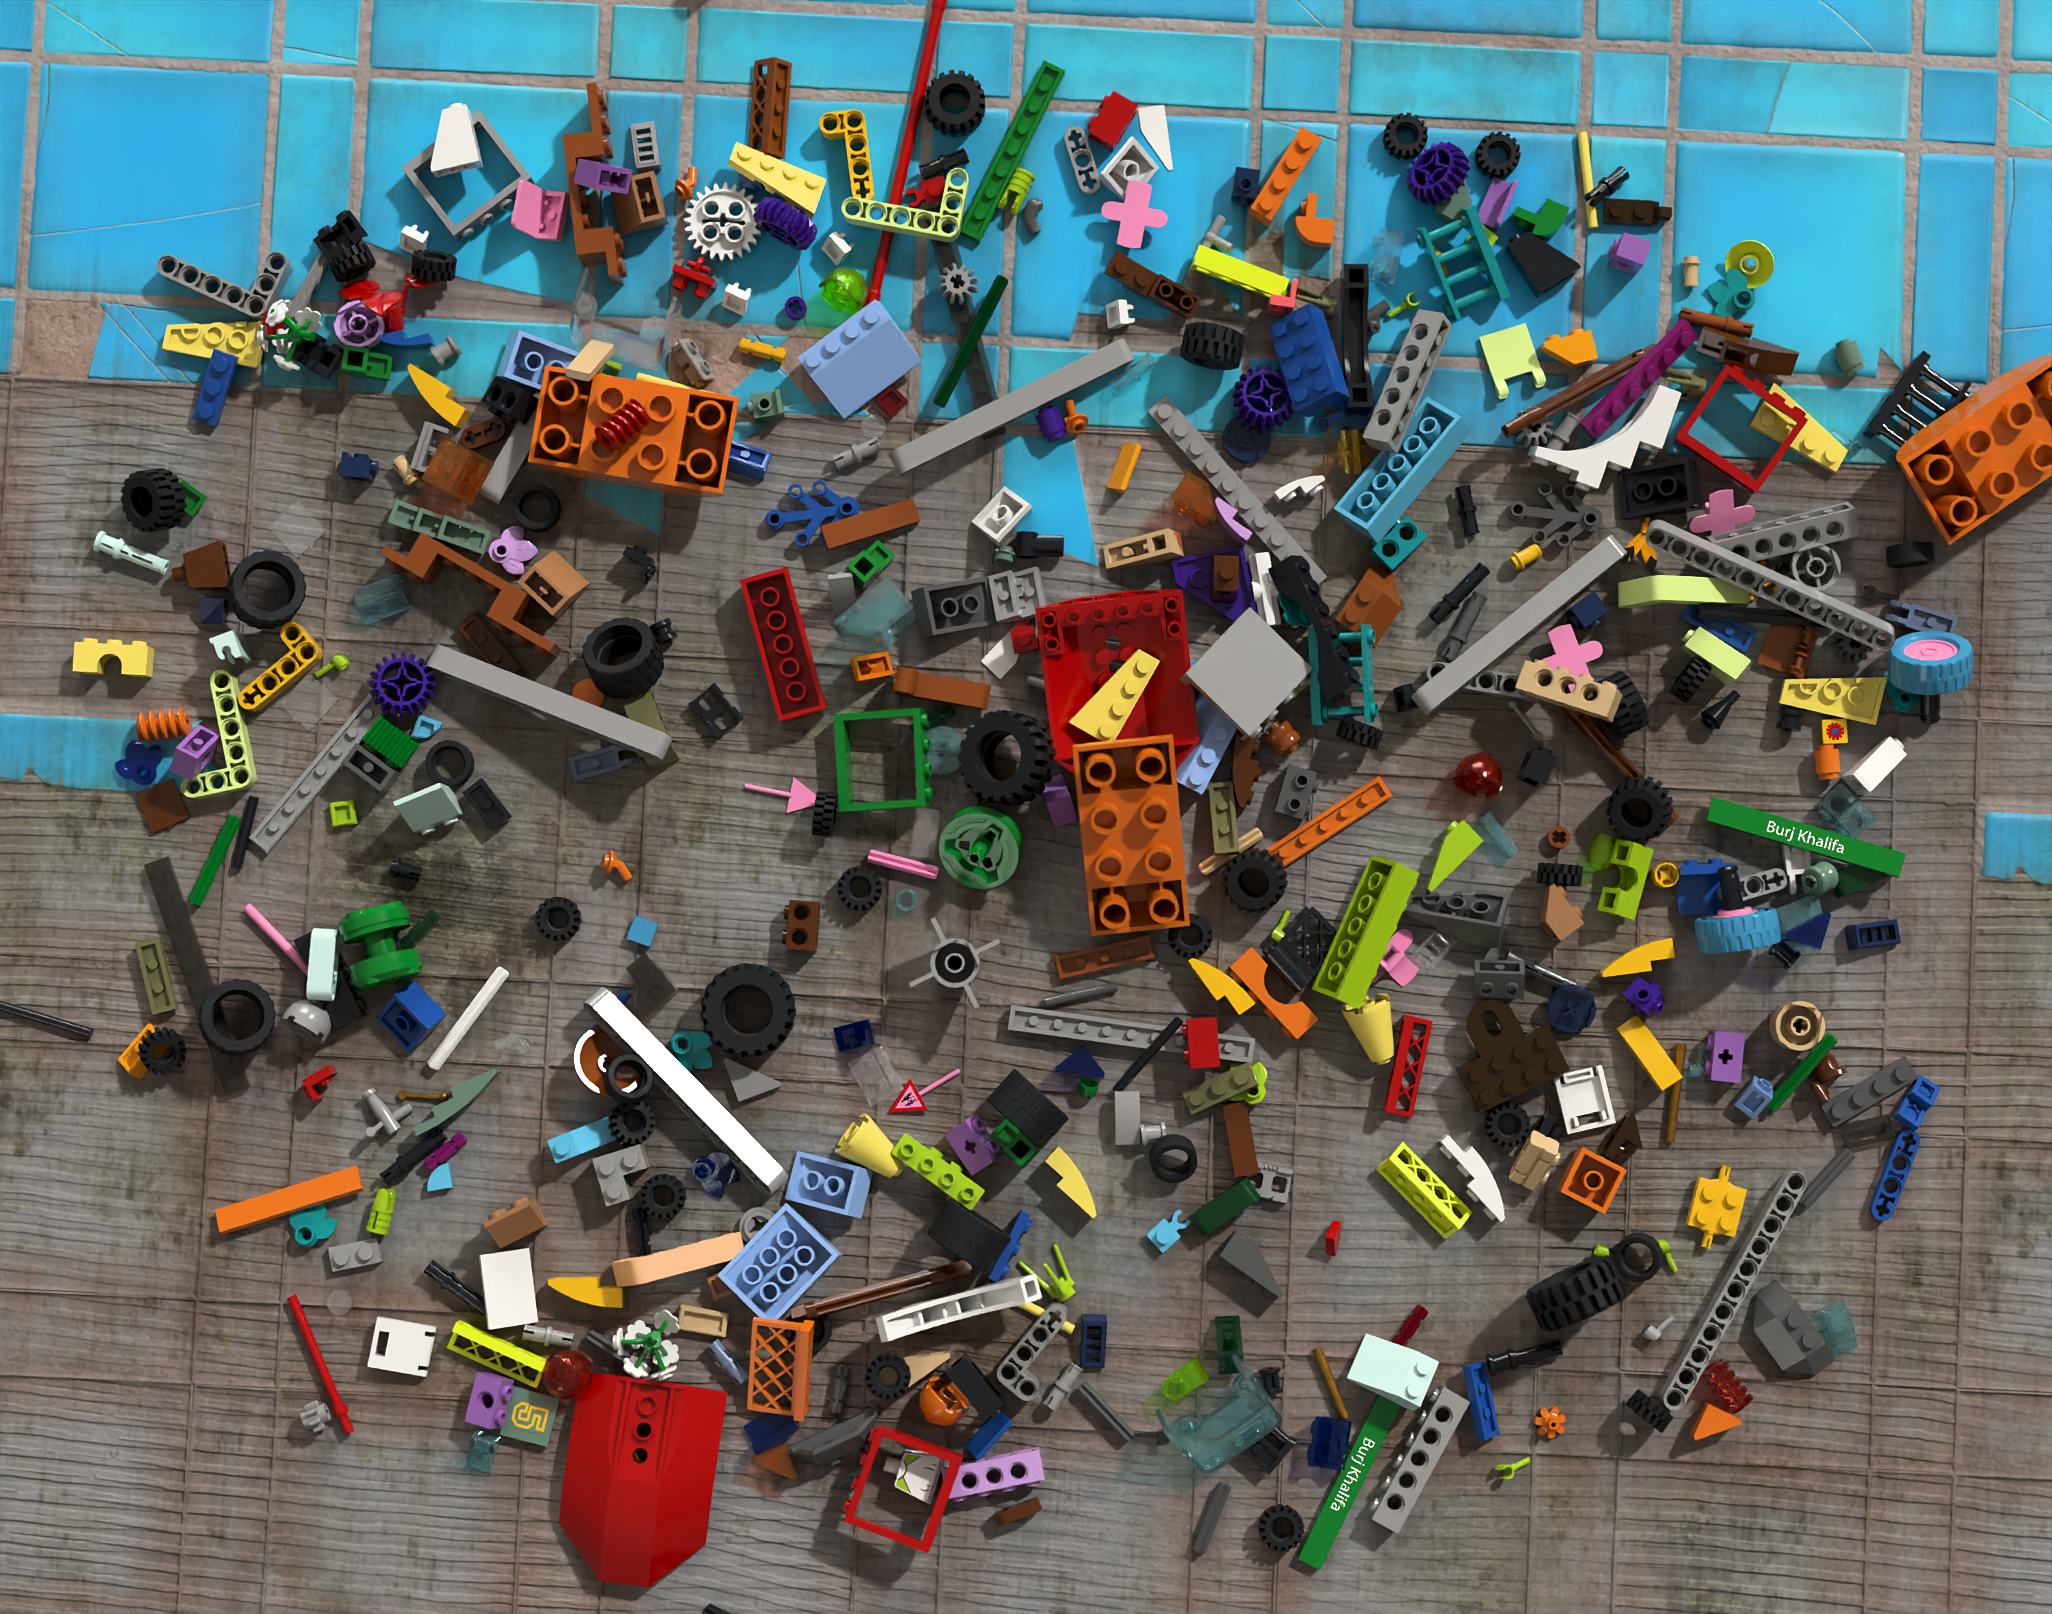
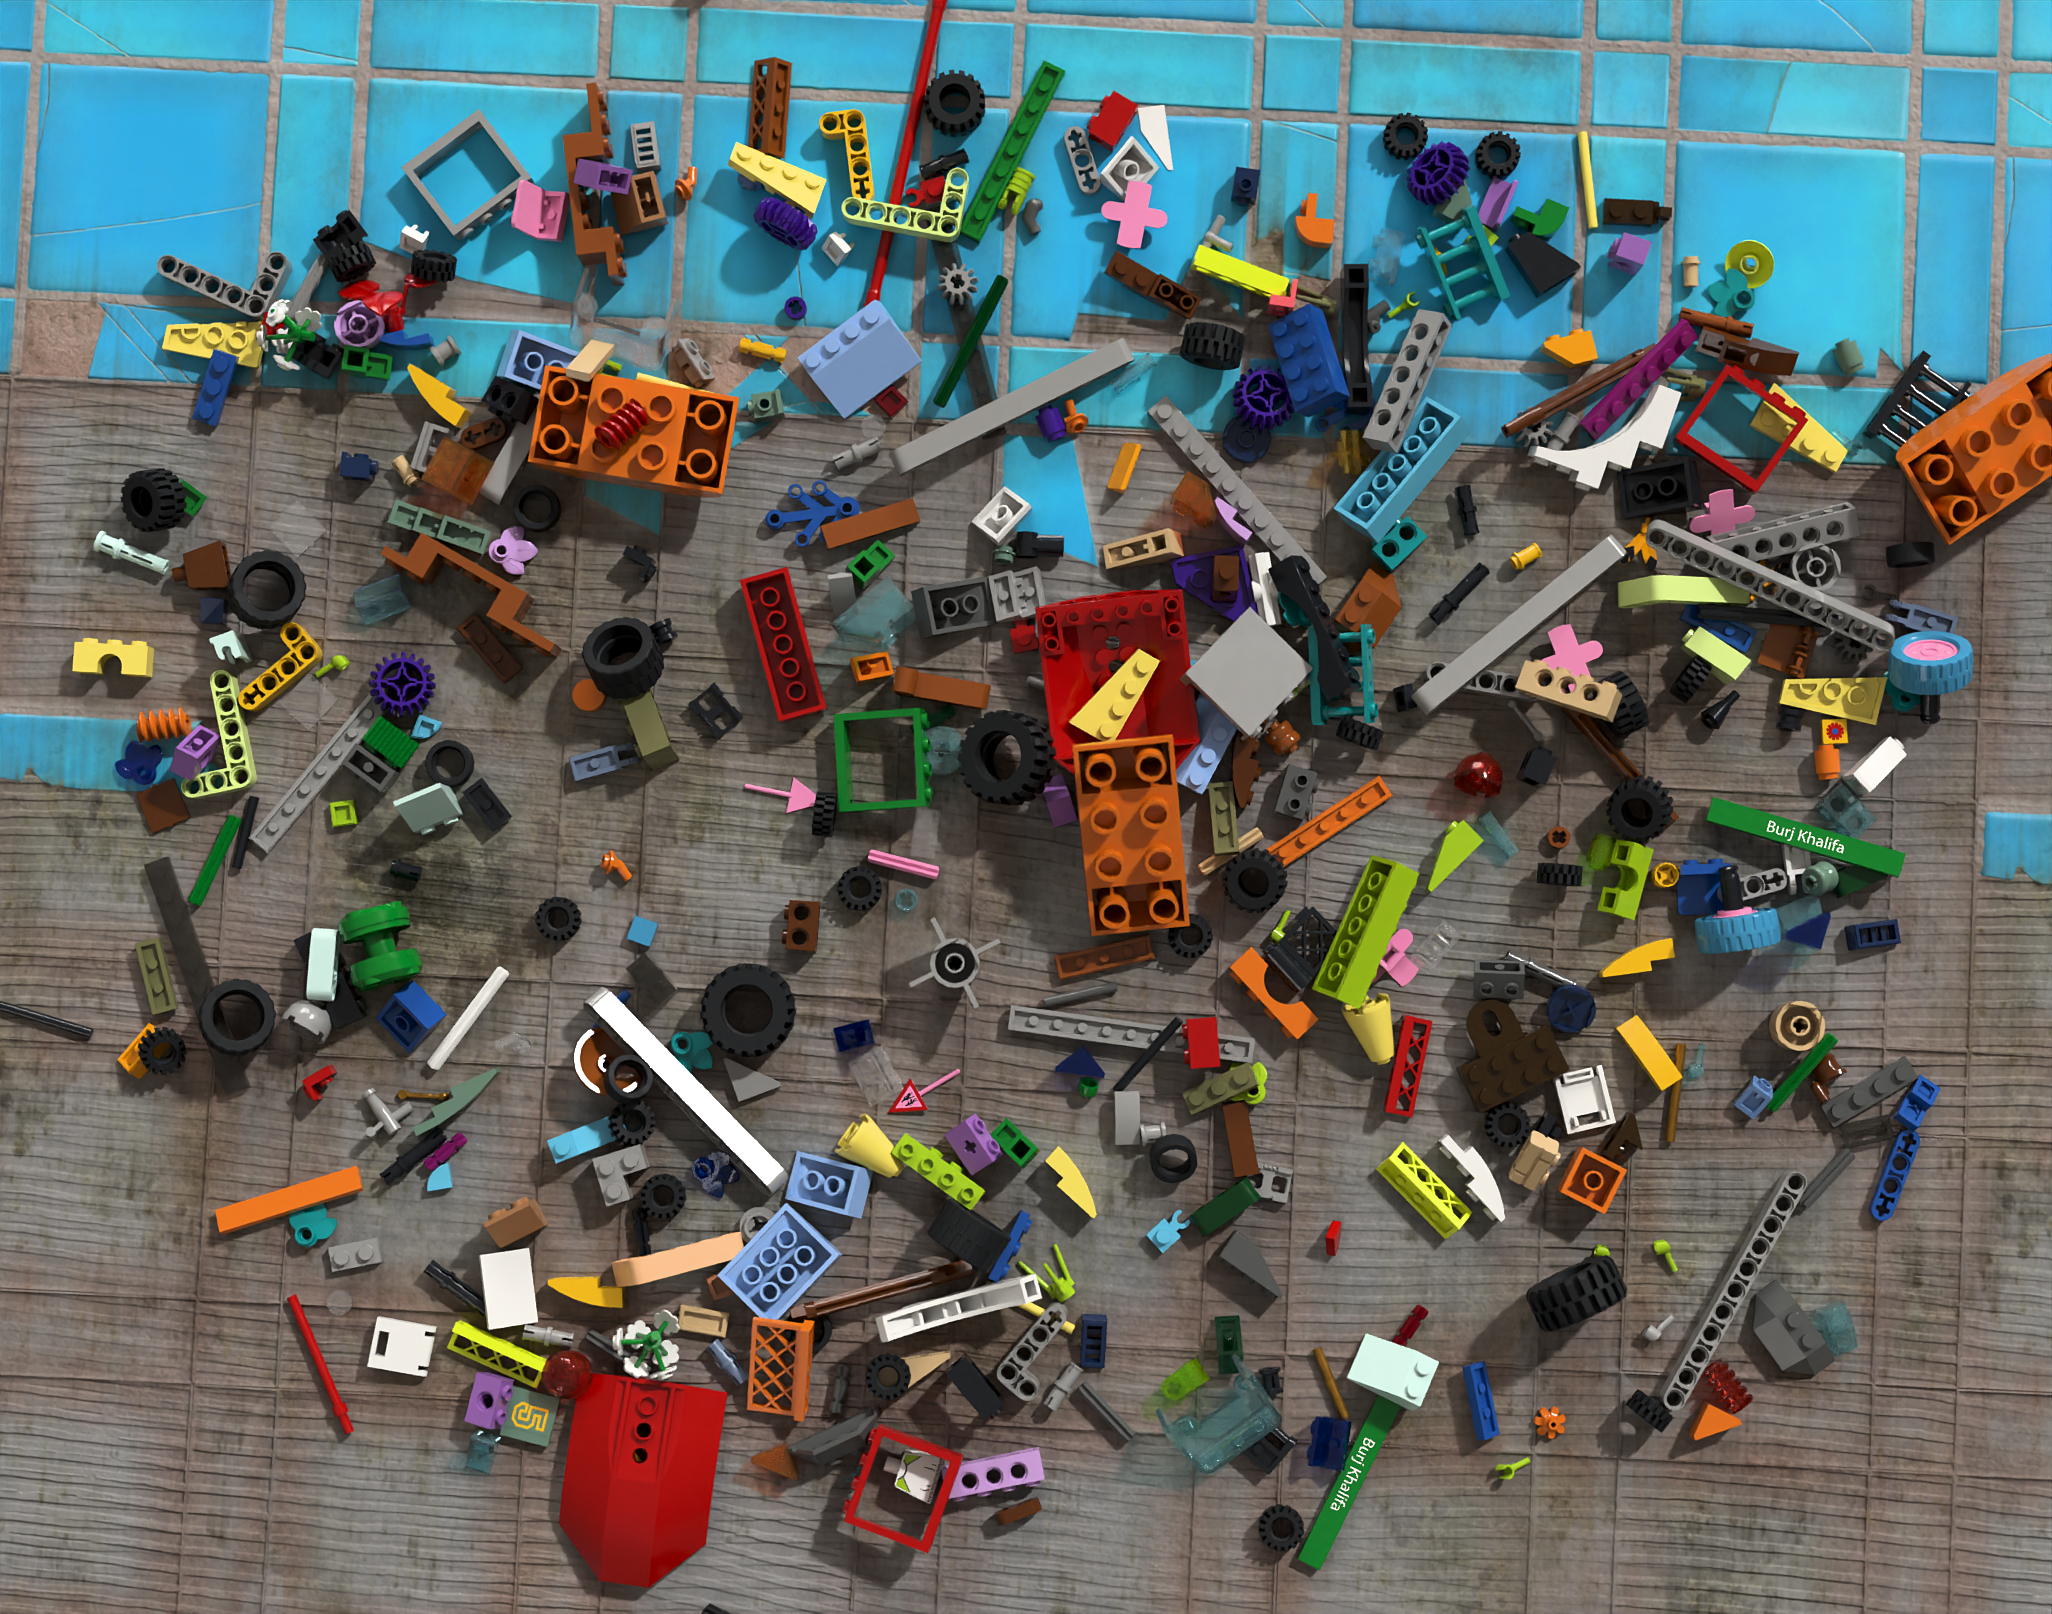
bright pink bar [243,903,309,977] -> none
light grey gear [300,1400,331,1433] -> none
lime hinge [366,1189,396,1235] -> none
clear green axle [399,909,441,950] -> none
light grey beam [426,644,673,761] -> none
white slope [430,103,483,178] -> none
medium nougat slope [517,550,590,619] -> none
red hips [672,257,718,300] -> none
white gear [684,182,762,263] -> none
white tile [721,283,751,316] -> none
blue slope [727,441,772,481] -> none
clear blue panel [744,1402,801,1455] -> none
clear neon green cylinder [819,267,869,316] -> none
orange cylinder [919,1377,969,1426] -> none
green wheel [939,805,1023,889] -> none
blue slope [966,1411,1012,1460] -> none
white sticker [981,618,1030,679] -> none
black tyre [987,1069,1069,1149] -> none
white tile [1105,300,1135,329] -> none
clear smoke hand [1134,1429,1170,1446] -> none
yellow slope [1187,958,1256,1015] -> none
dark grey axle [1193,1482,1231,1554] -> none
orange arch [1249,126,1322,227] -> none
white slope [1273,475,1325,503] -> none
light grey brick [1369,1385,1470,1534] -> none
dark grey wedge [1403,891,1510,949] -> none
dark grey pin [1441,591,1488,663] -> none
yellowish green flag [1479,323,1546,400] -> none
black pin [1486,1339,1563,1376] -> none
dark grey plant [1506,481,1602,548] -> none
medium nougat slope [1538,884,1584,942] -> none
dark blue brick [1567,591,1609,630] -> none
black pin [1585,166,1630,207] -> none
black tyre [1613,1233,1663,1282] -> none
dark purple brick [1623,976,1666,1019] -> none
yellow plate [1685,1165,1747,1249] -> none
medium lavender brick [1703,1031,1745,1083] -> none
black bush [1767,937,1801,970] -> none

